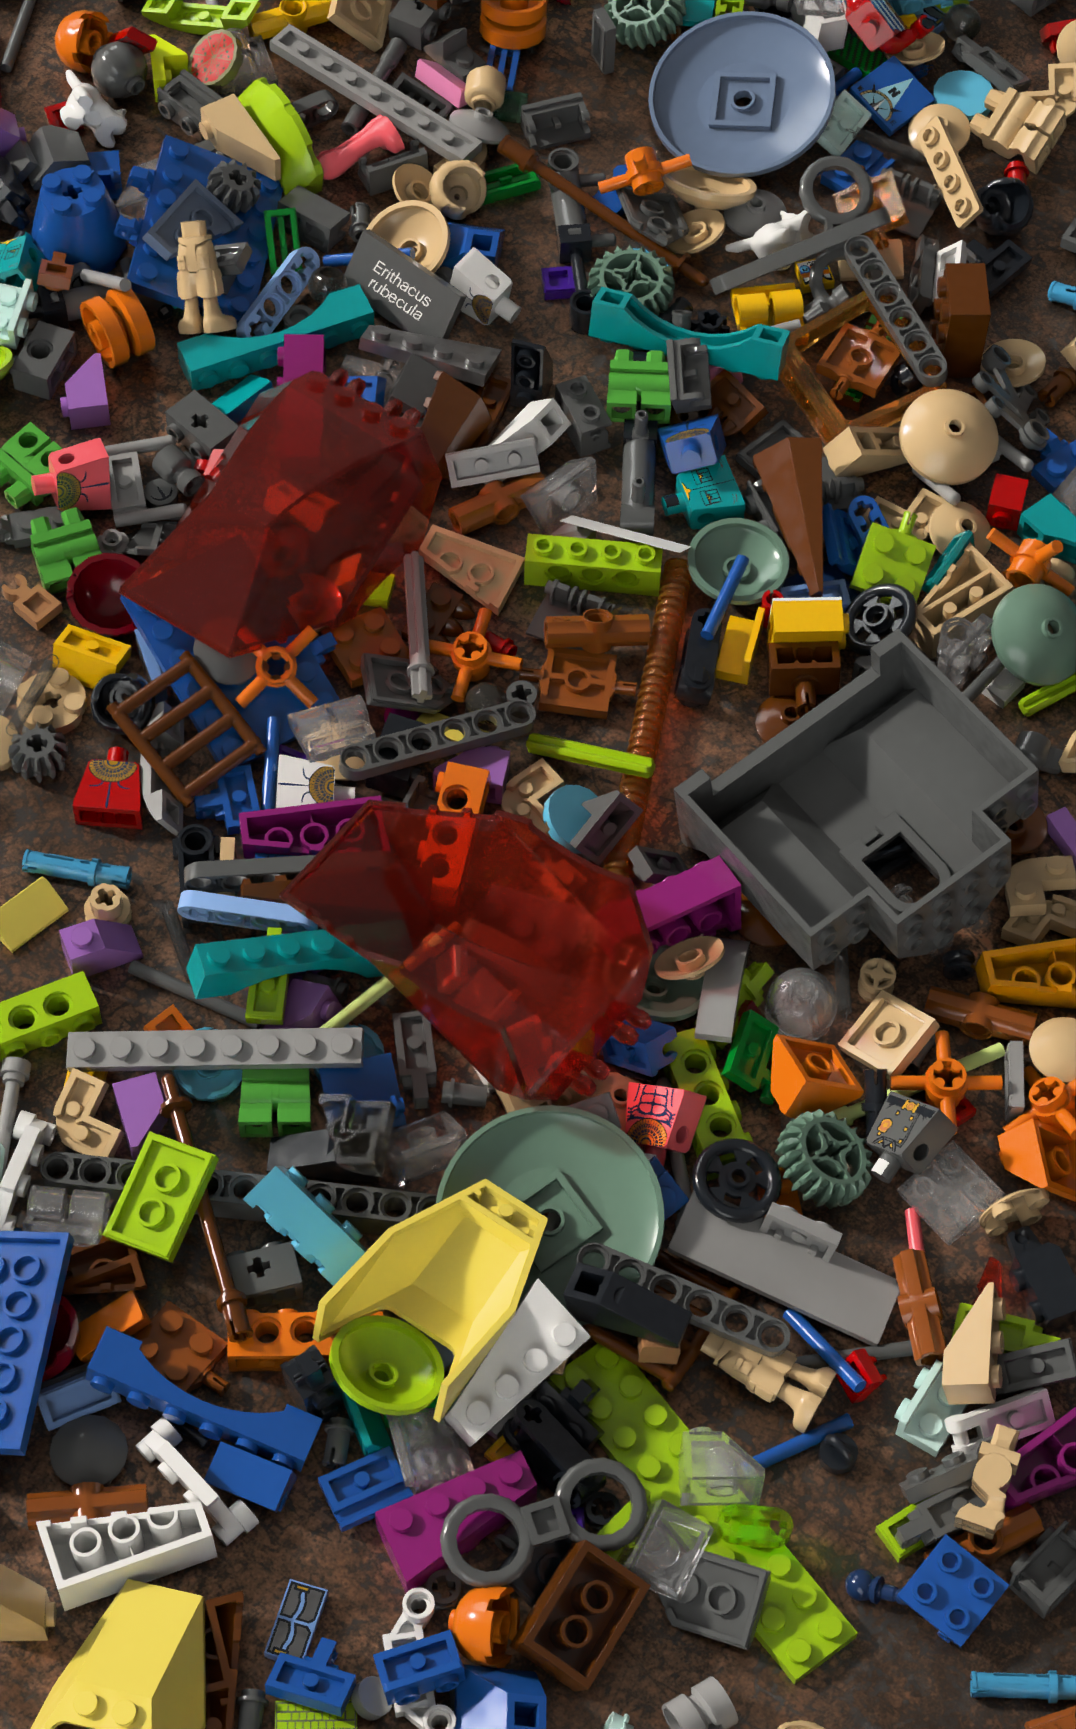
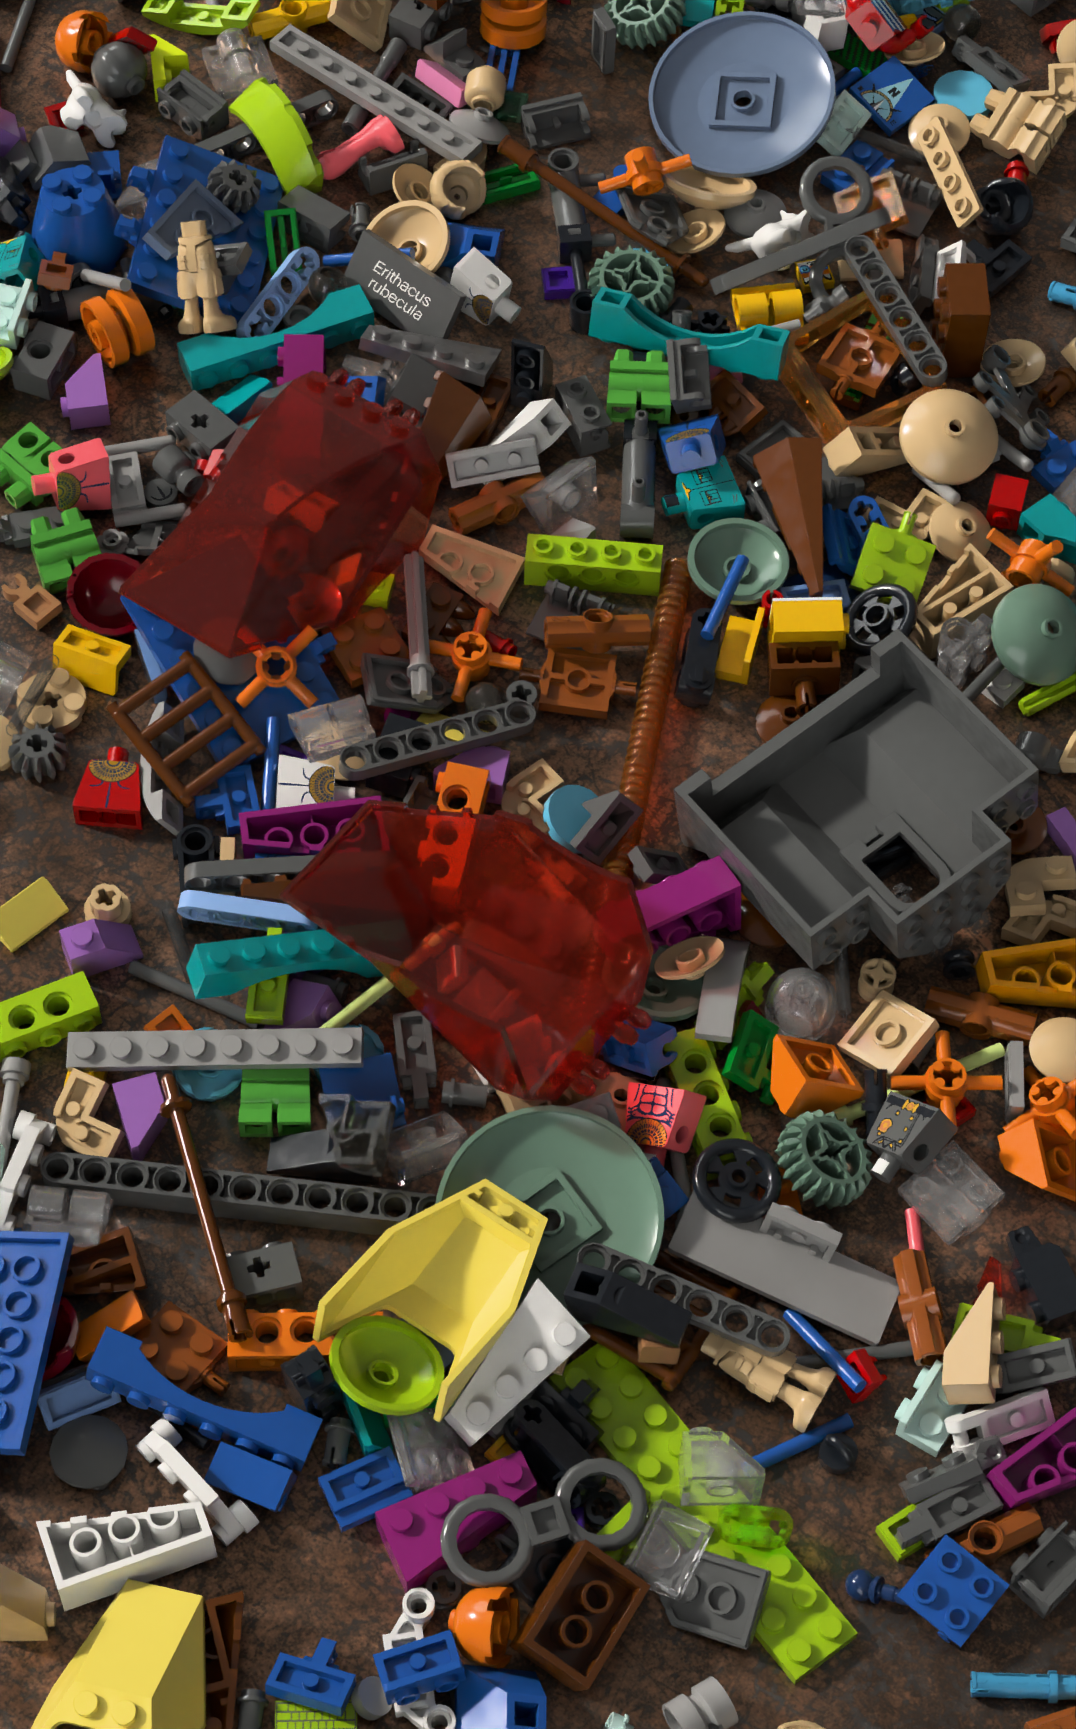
dark azure pin [22,849,132,890] -> none
dark orange piece [26,1482,149,1531] -> none
black piece [90,673,156,735] -> none
lime tile [102,1131,219,1263] -> none
tile [188,29,243,90] -> none
tan slope [199,93,281,181] -> none
medium azure wedge [243,1166,367,1286] -> none
tile [264,1579,328,1661] -> none
lime axle [526,733,656,778] -> none
white sticker [560,515,691,553] -> none
teal slope [922,530,975,594] -> none
tan hips [954,1424,1021,1539] -> none
tan dish [979,1188,1050,1237] -> none

